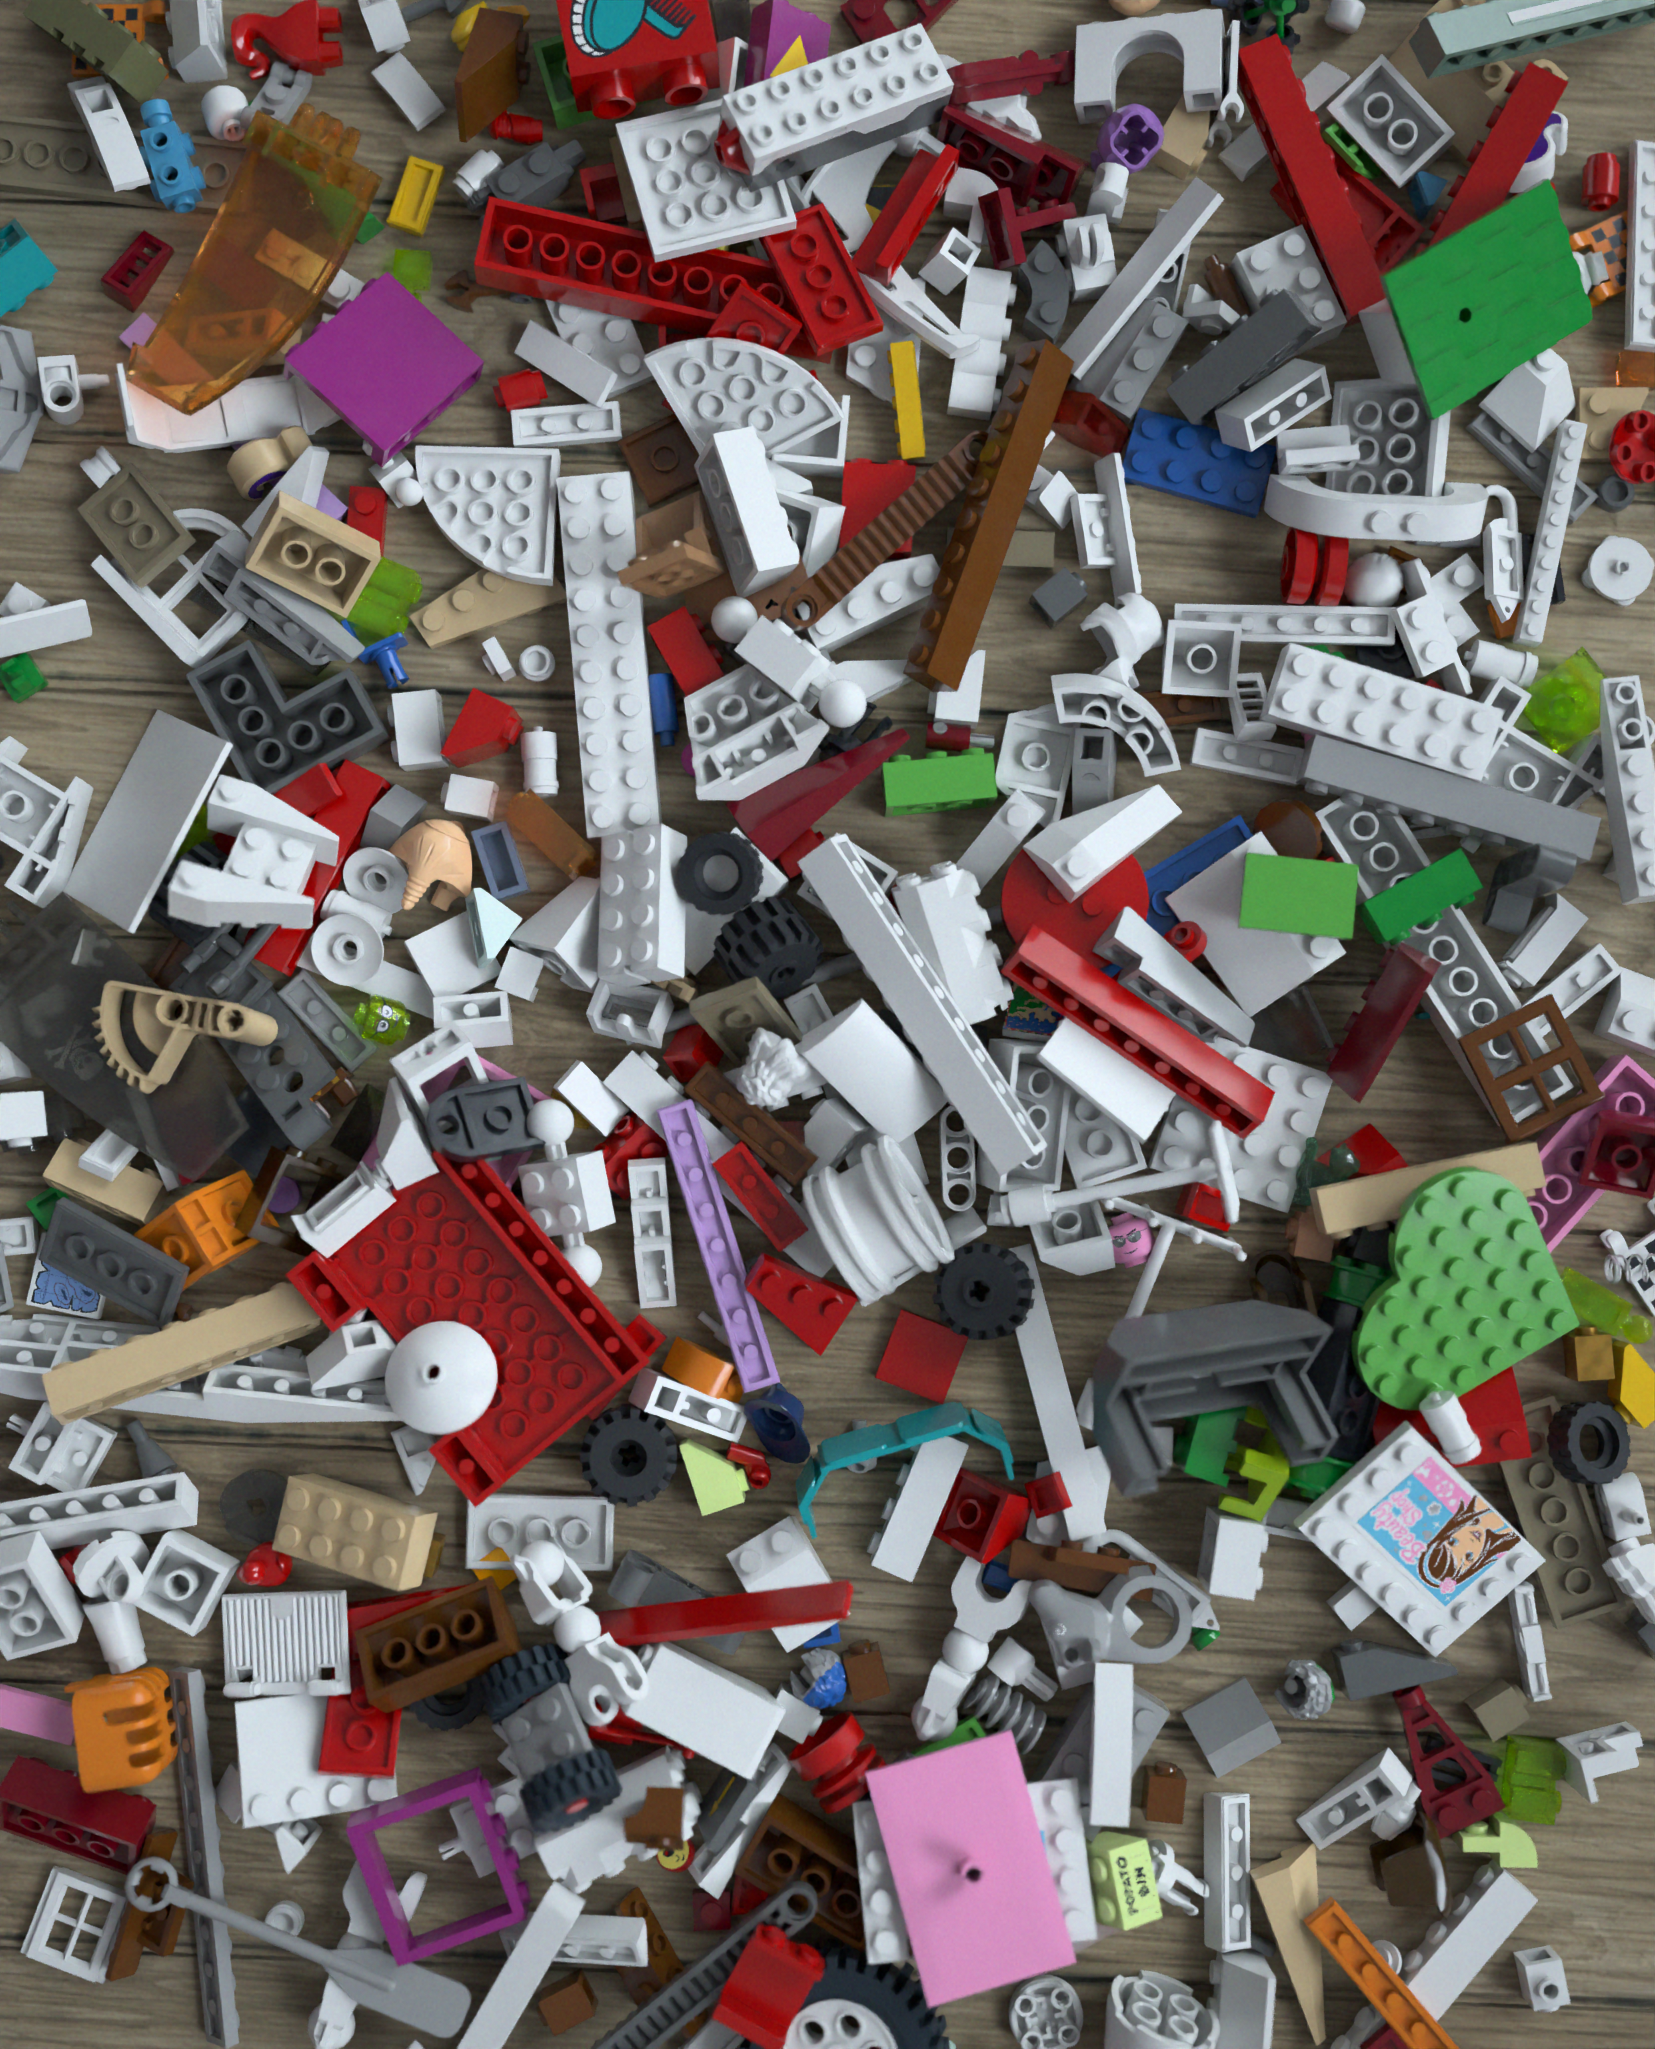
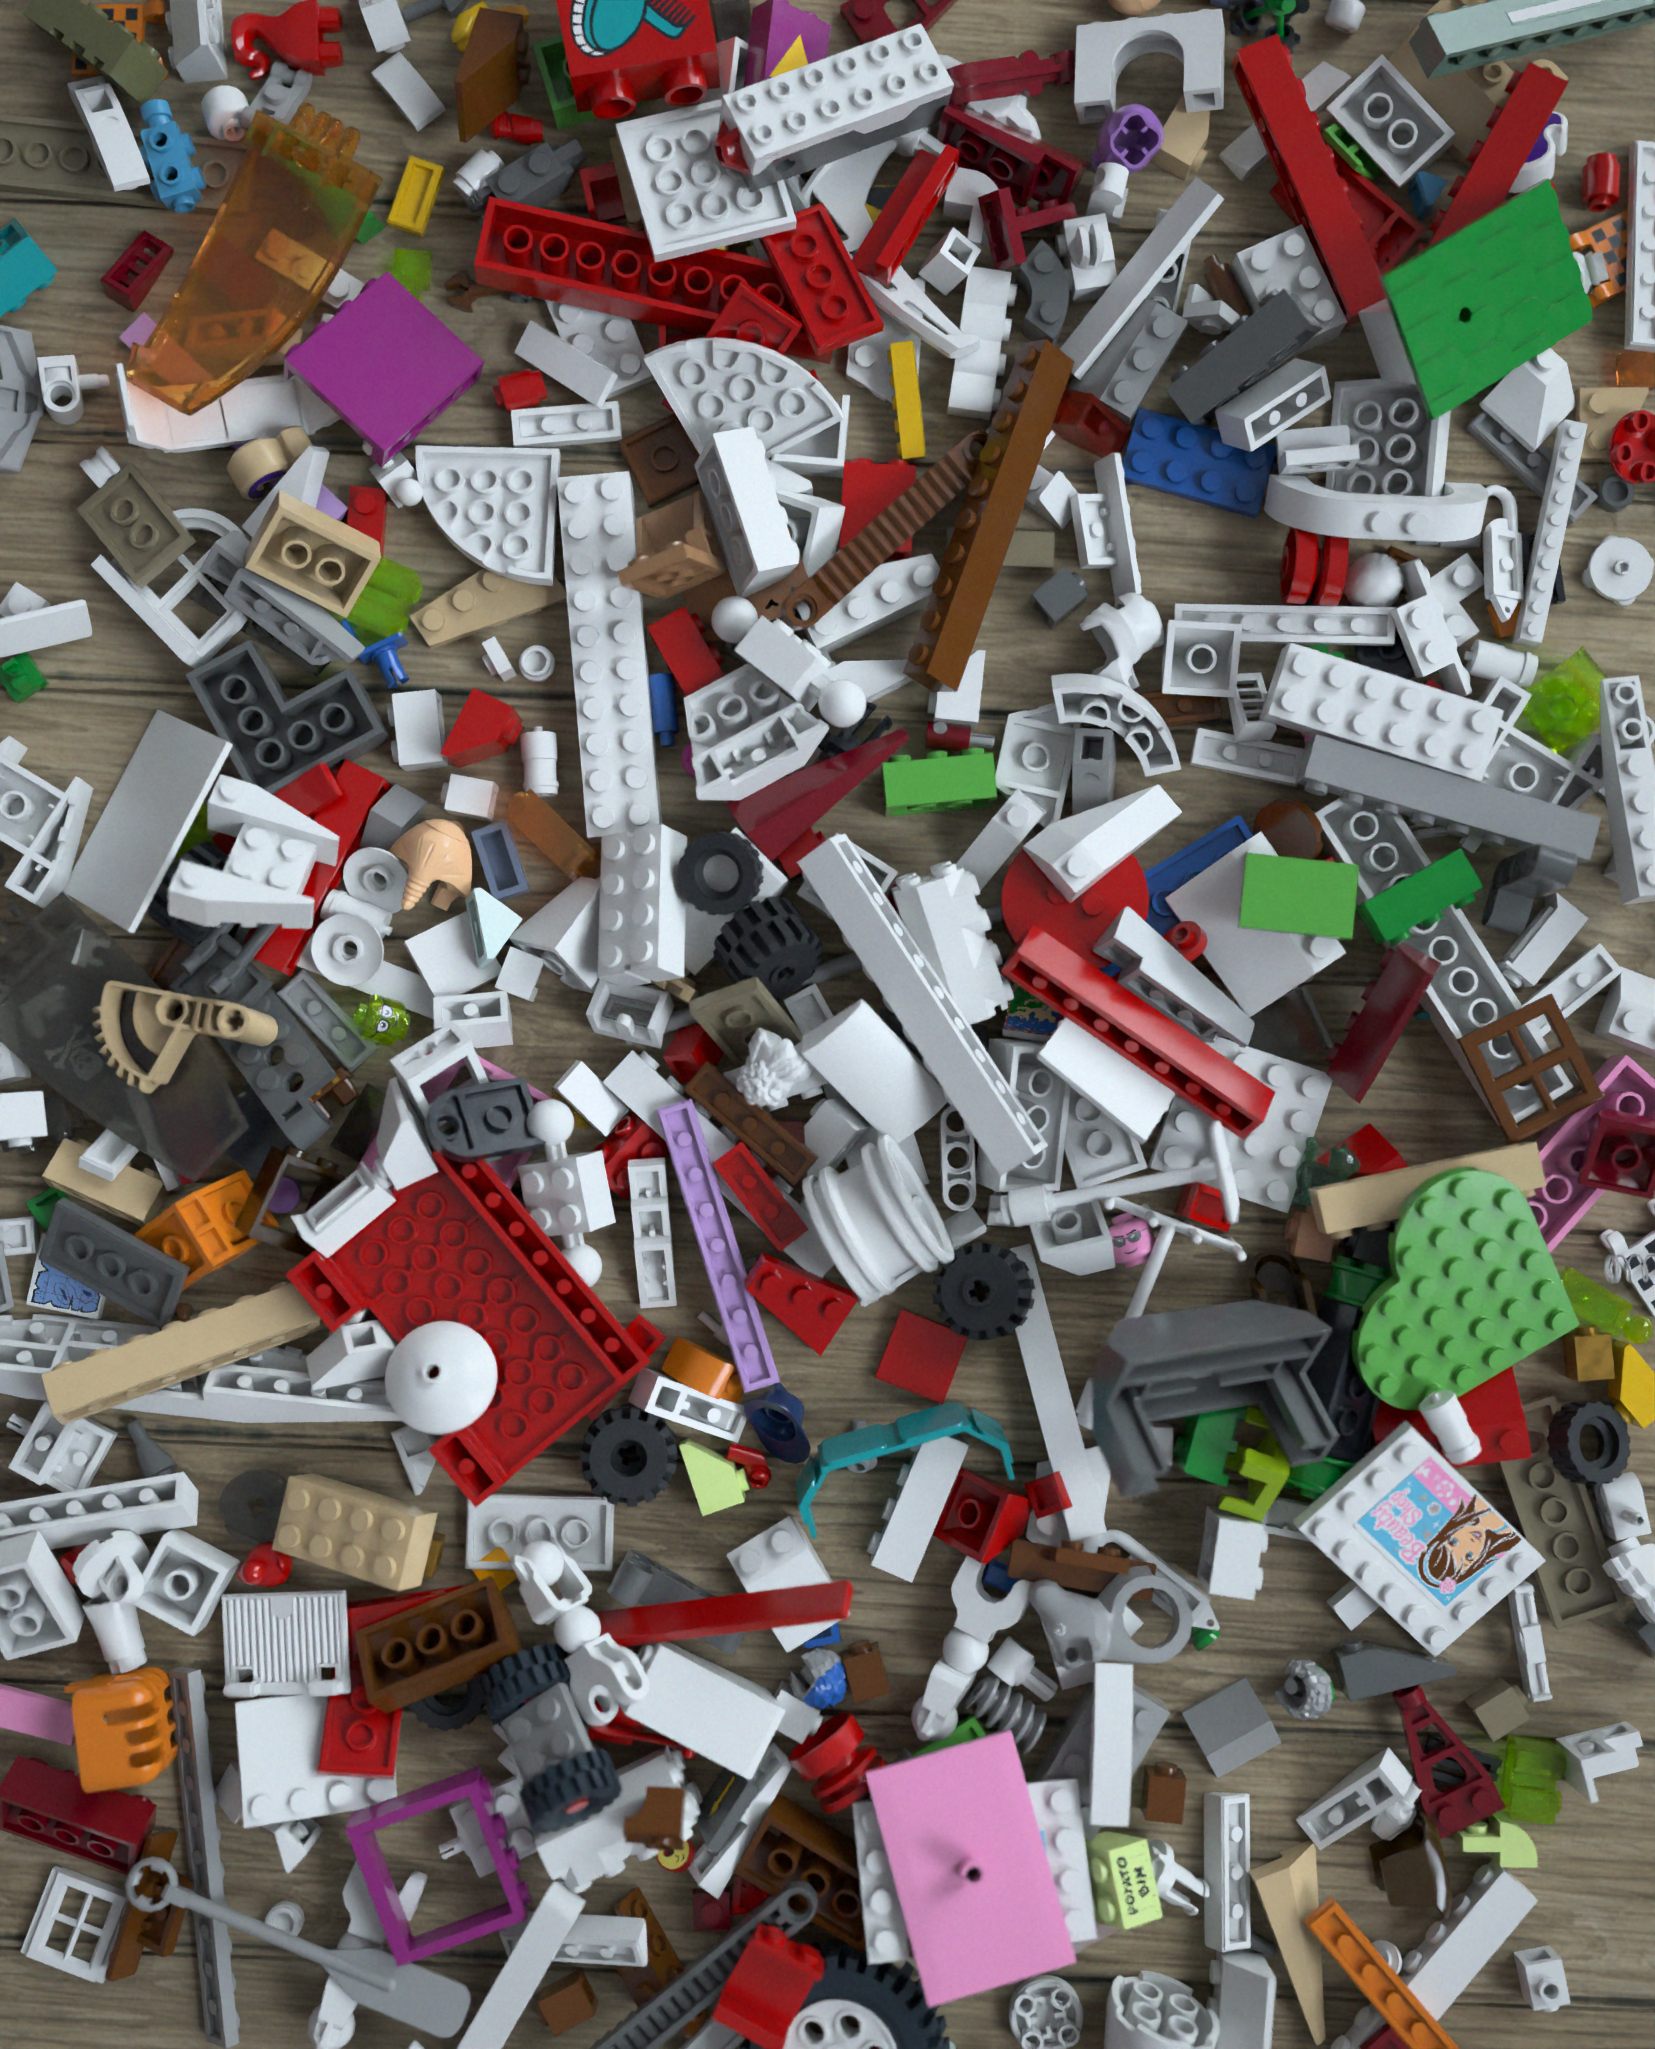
white flag [1206,20,1244,148] -> none

